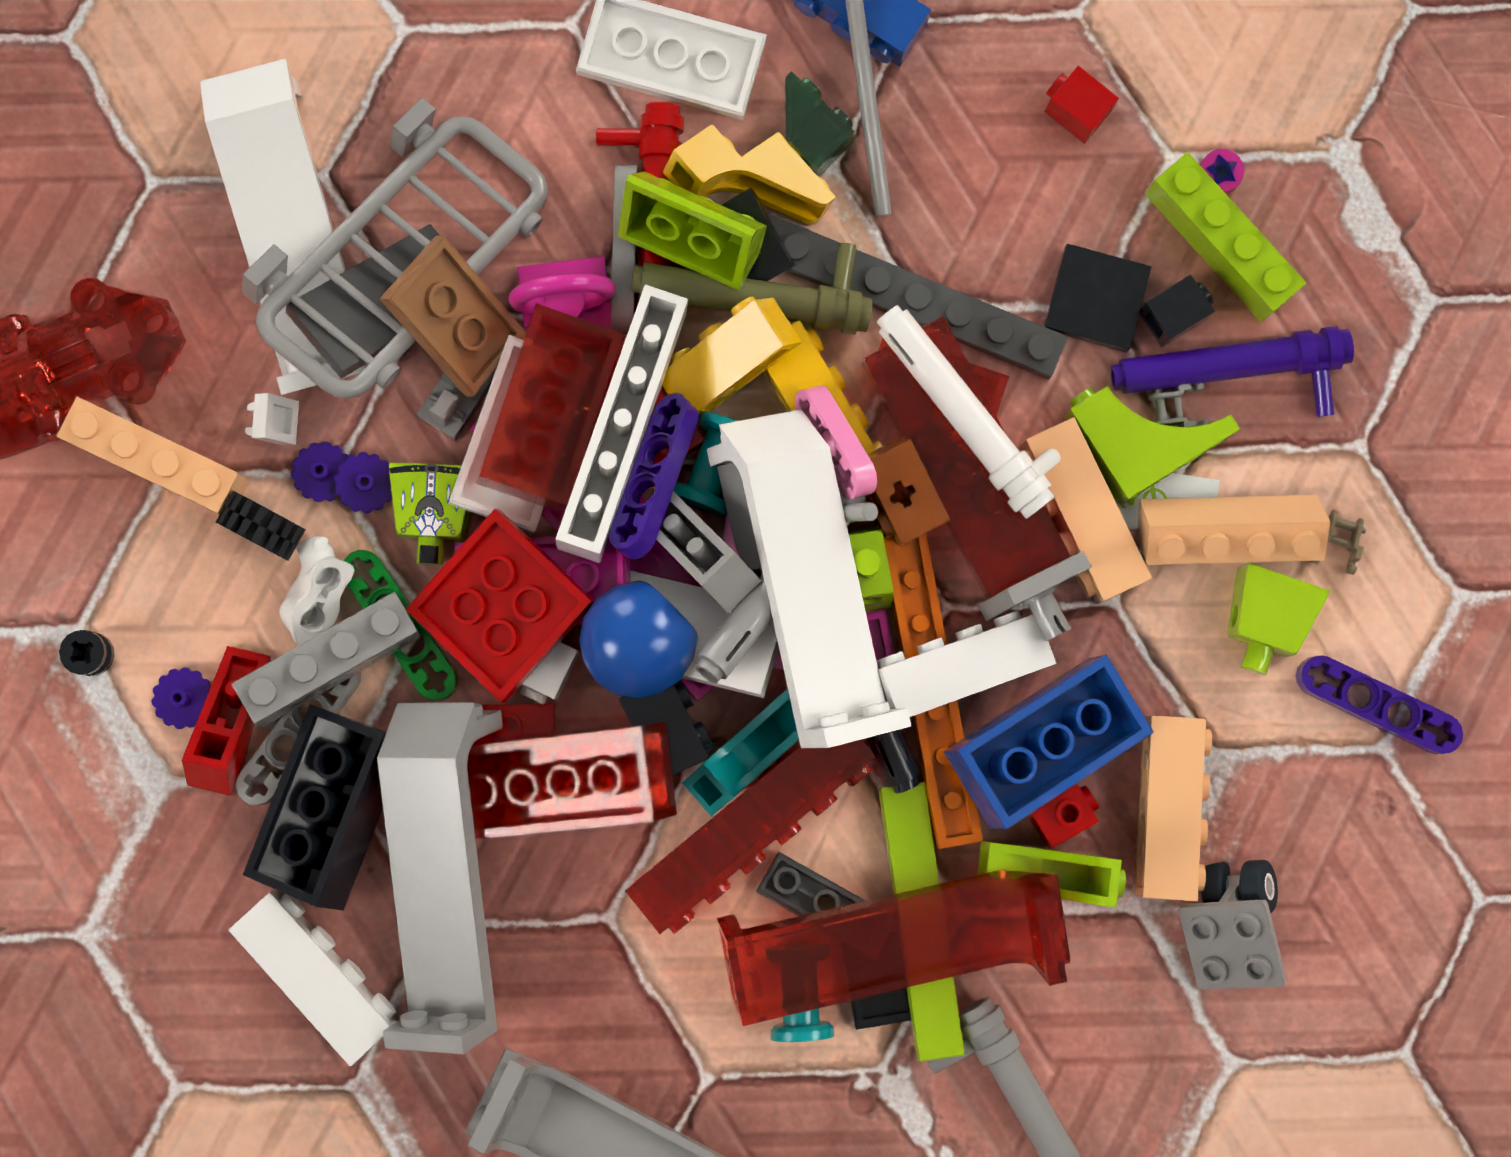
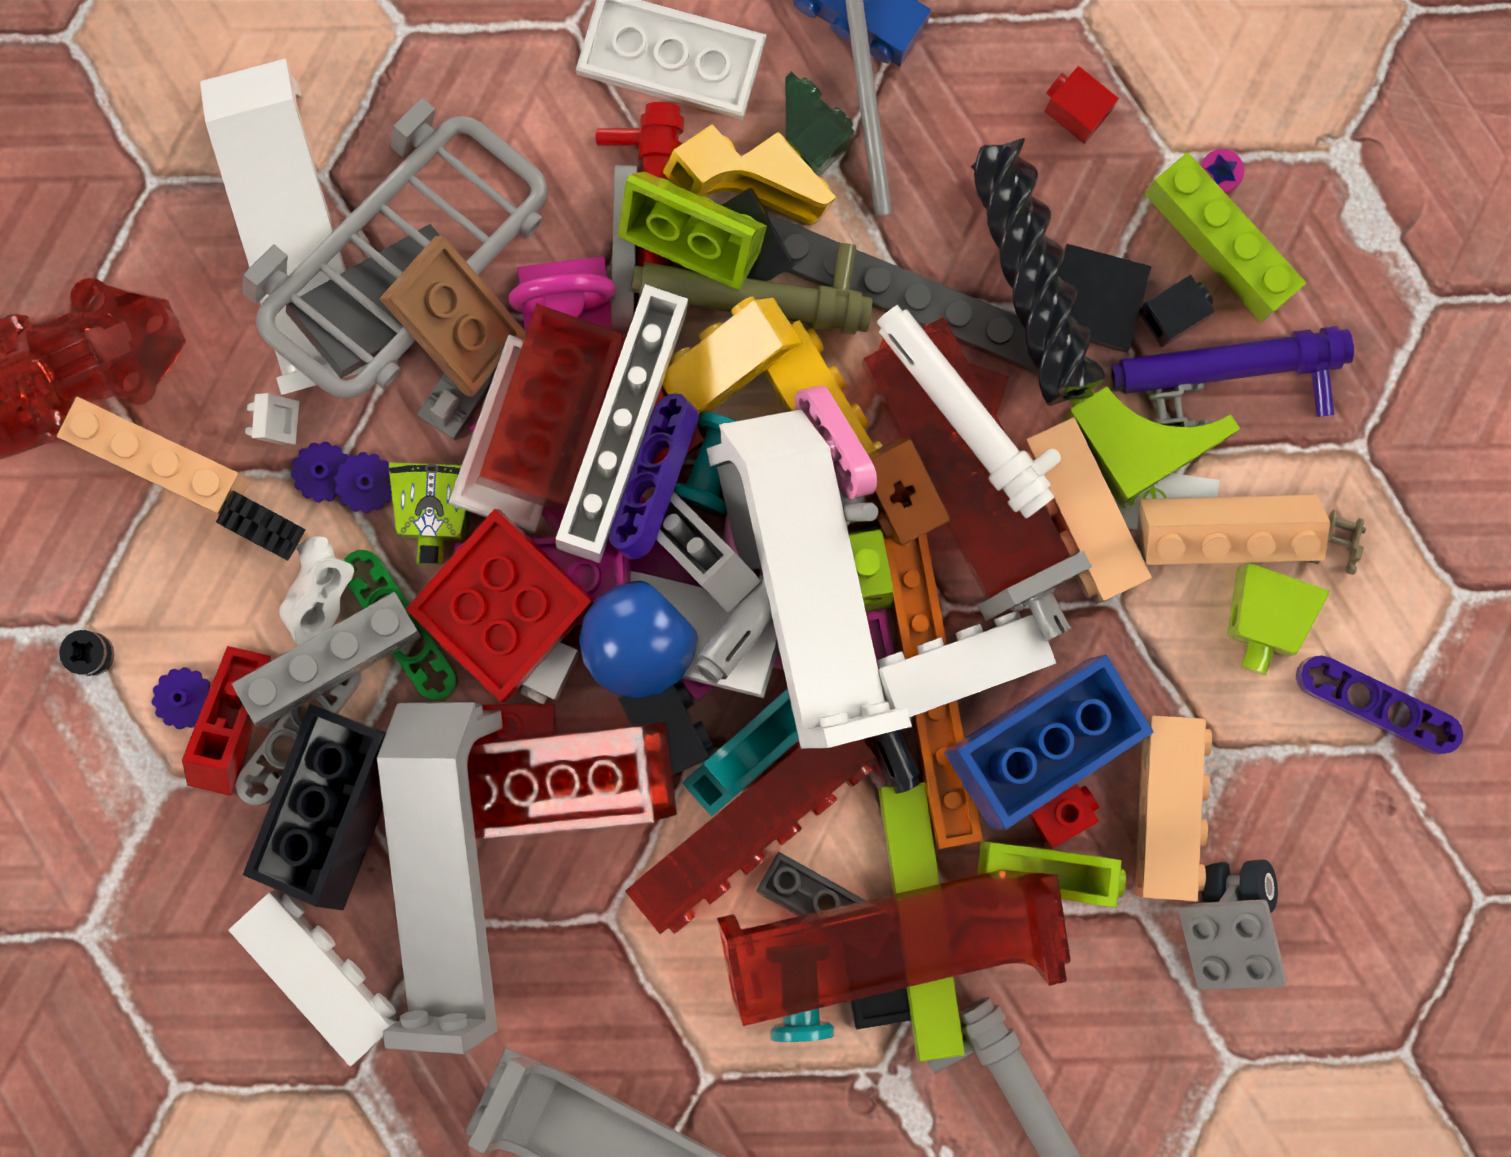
none -> black piece [971,138,1105,406]

